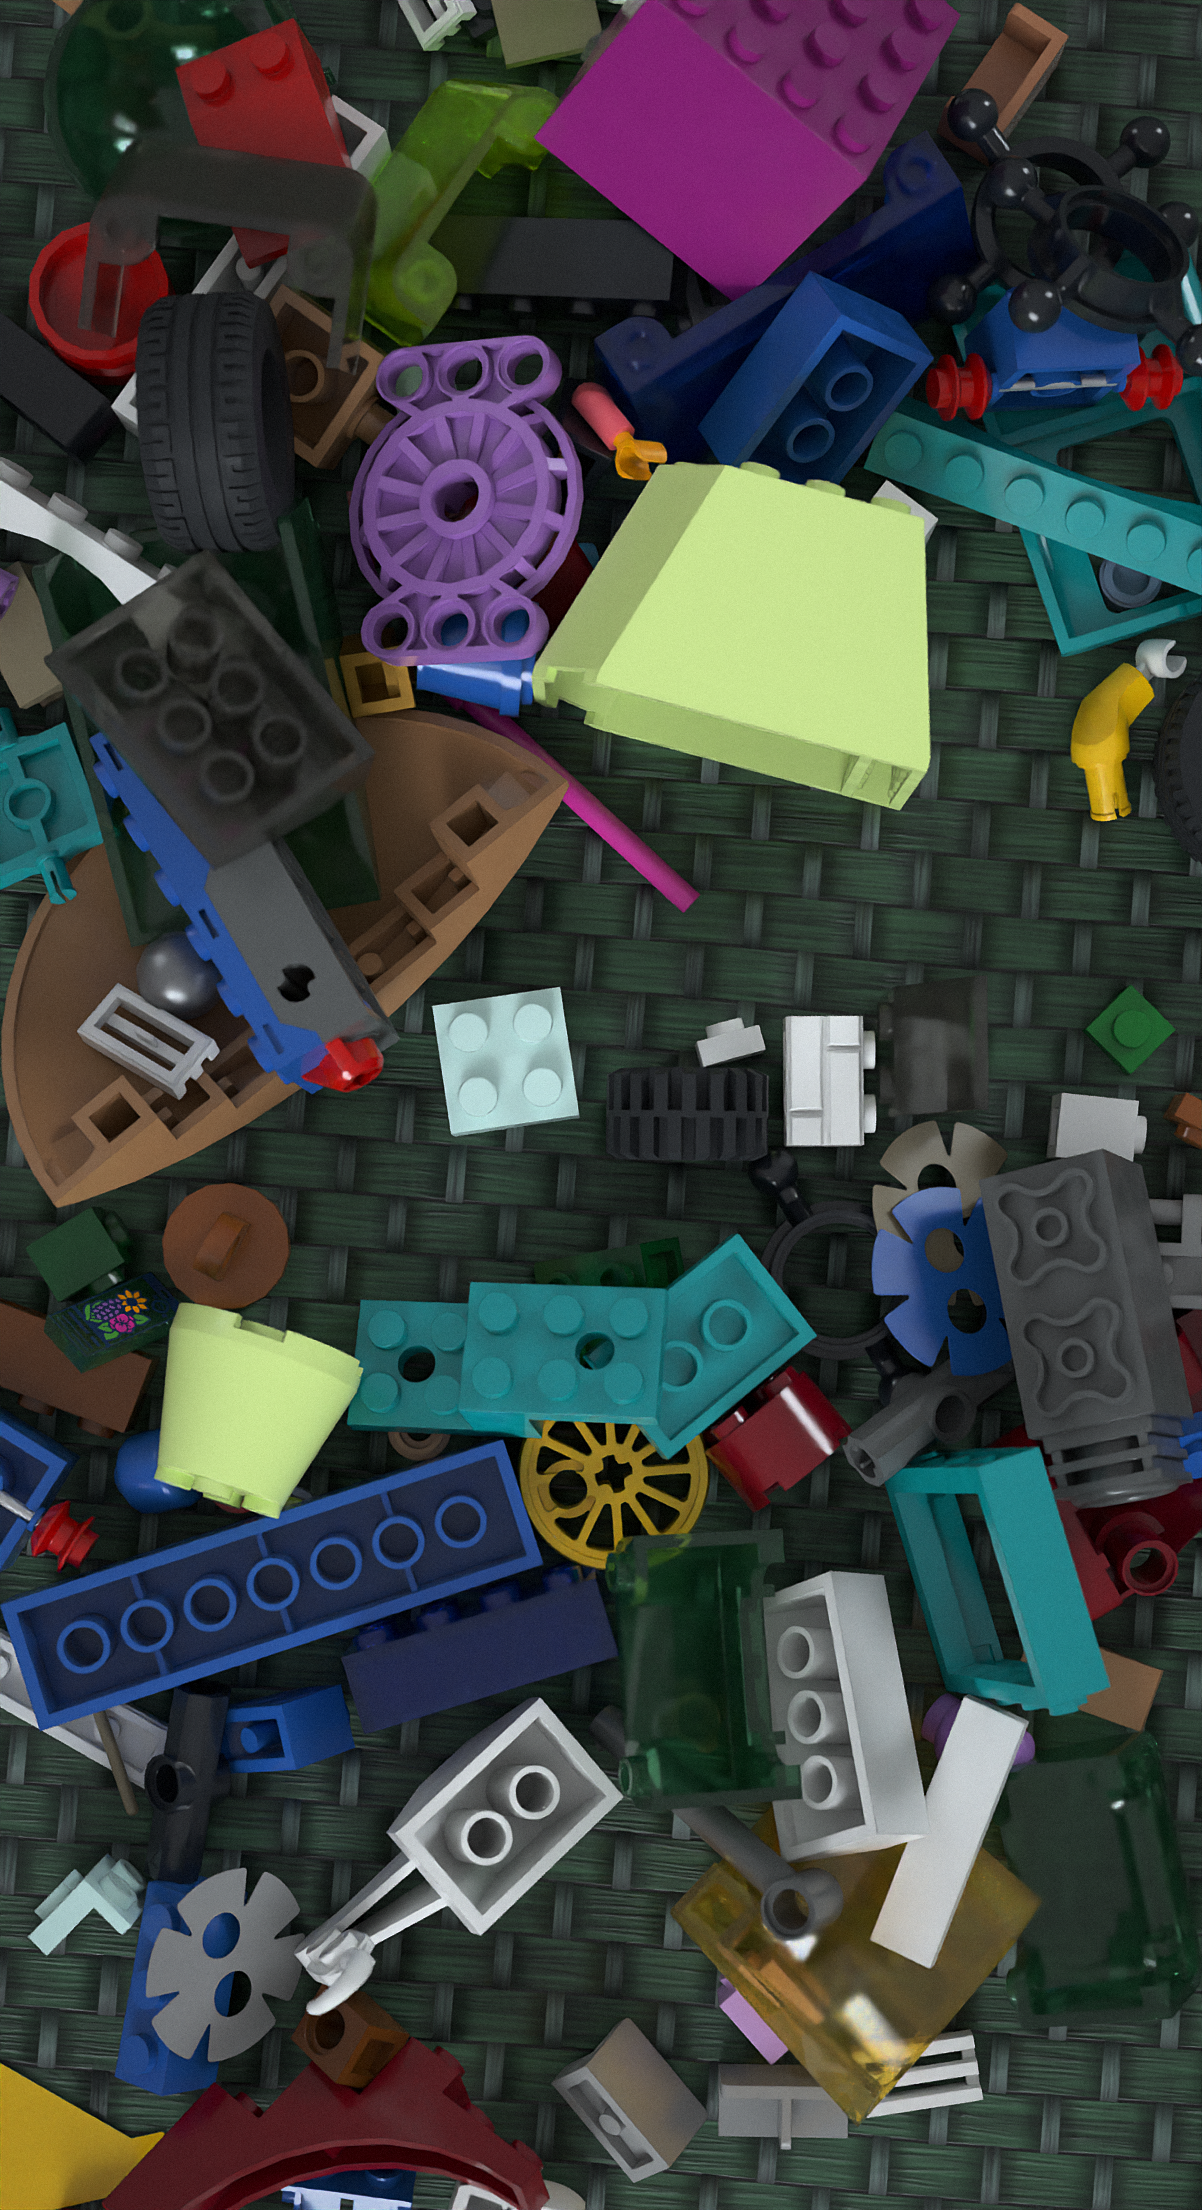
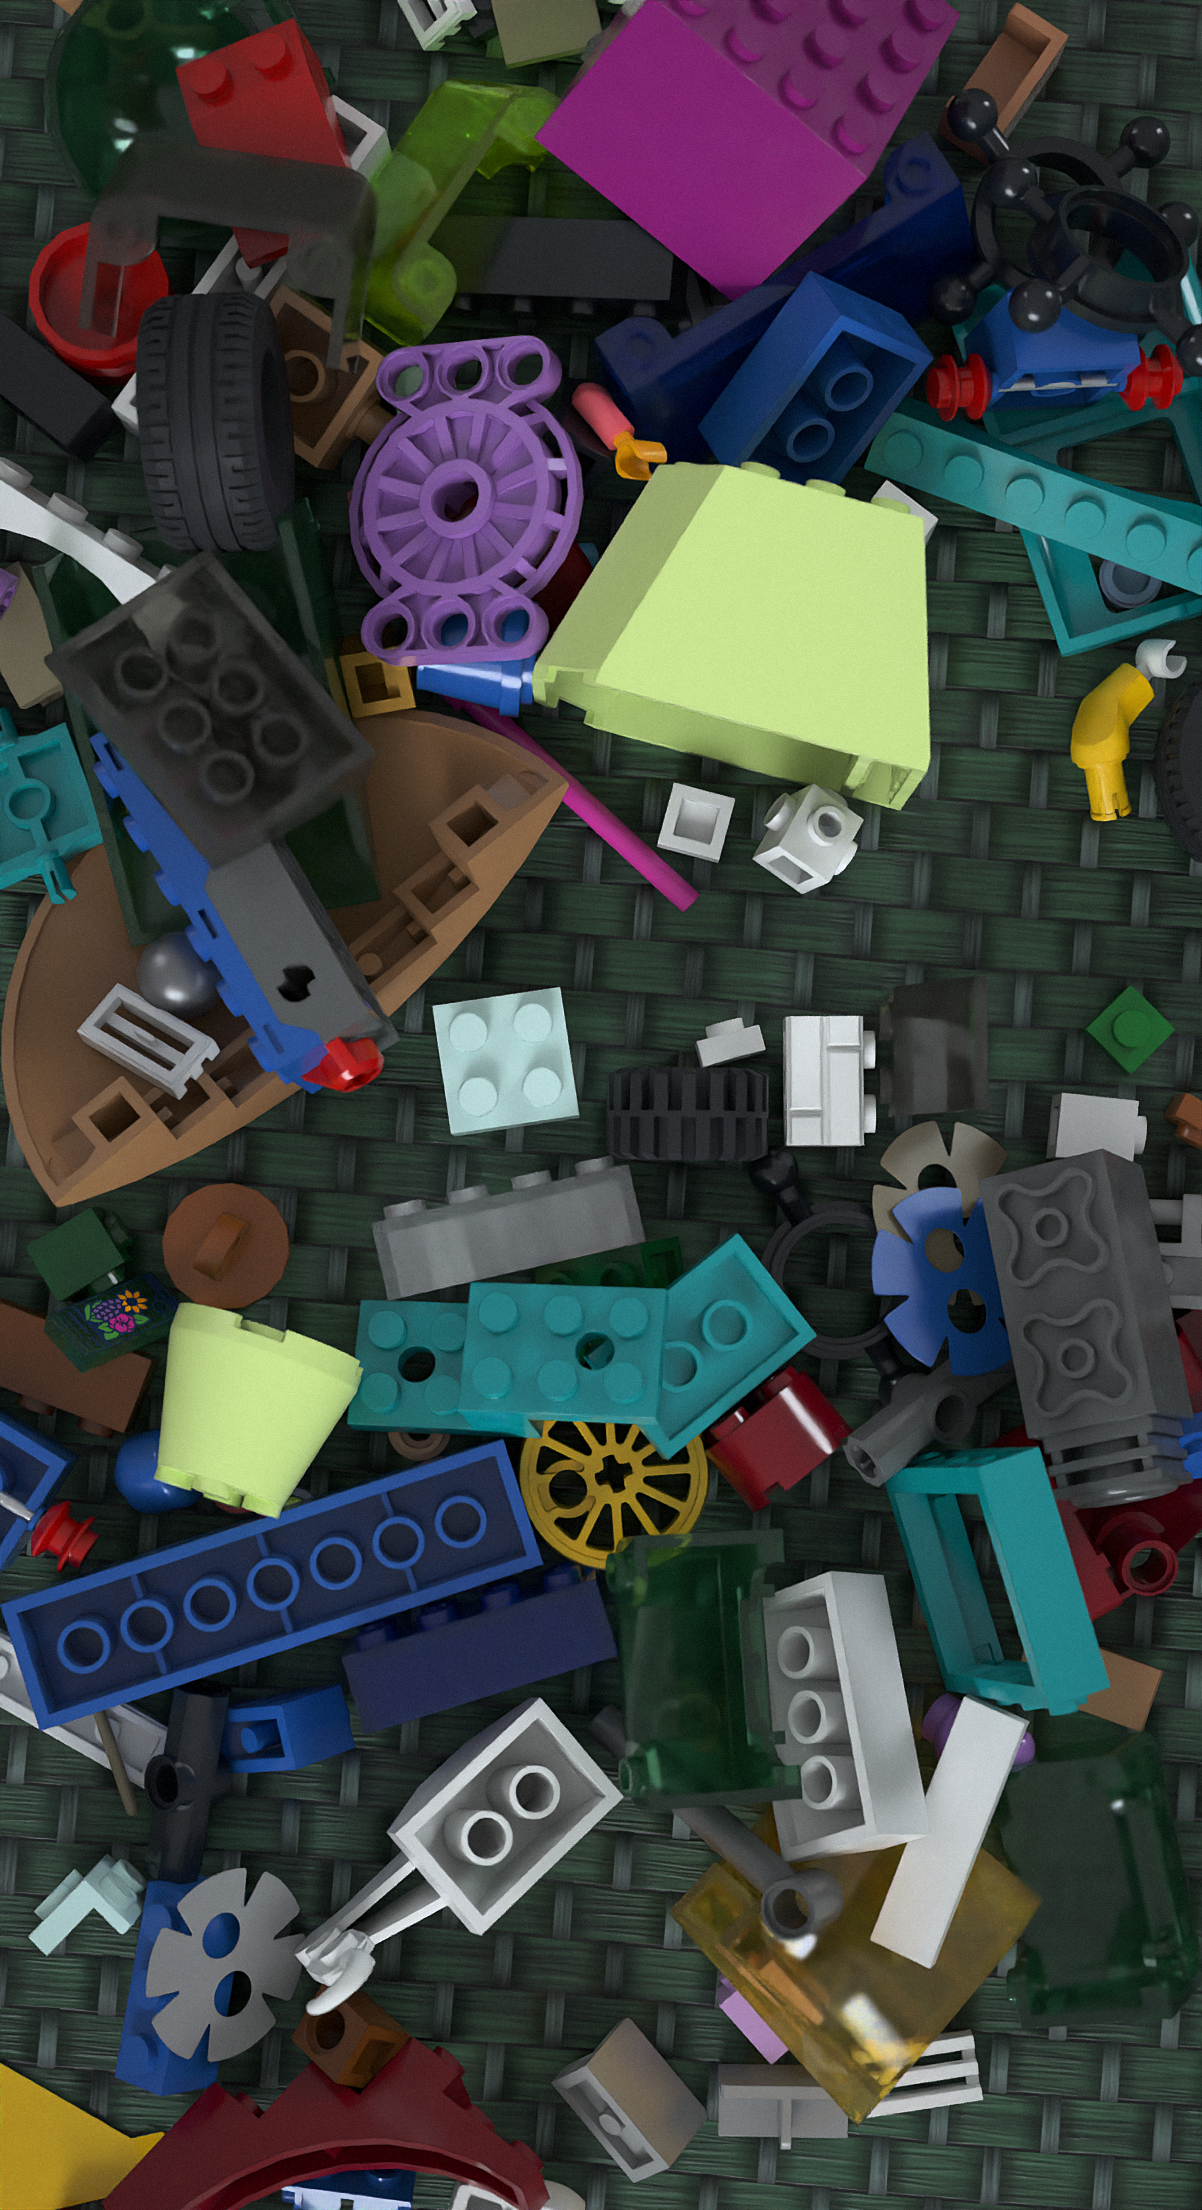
none -> clear brick [371,1155,646,1301]
none -> white plate [657,782,735,863]
none -> white brick [752,783,864,894]

